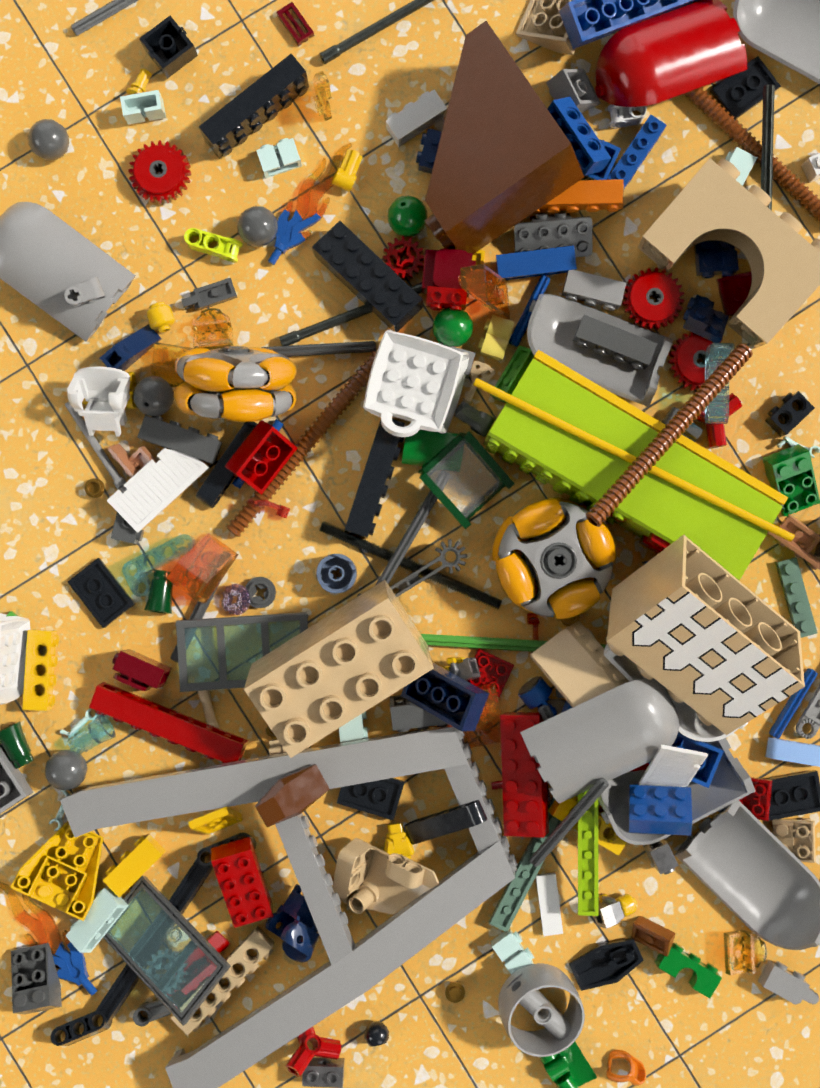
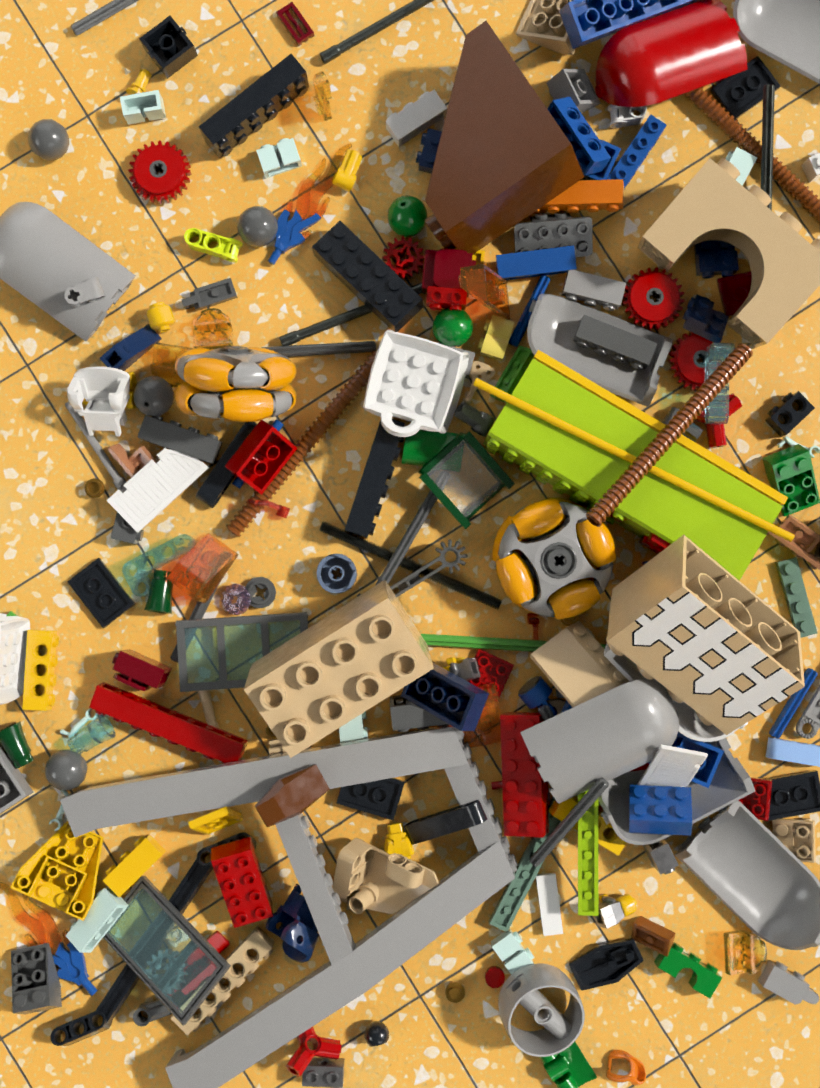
none -> red tile [485,966,505,988]

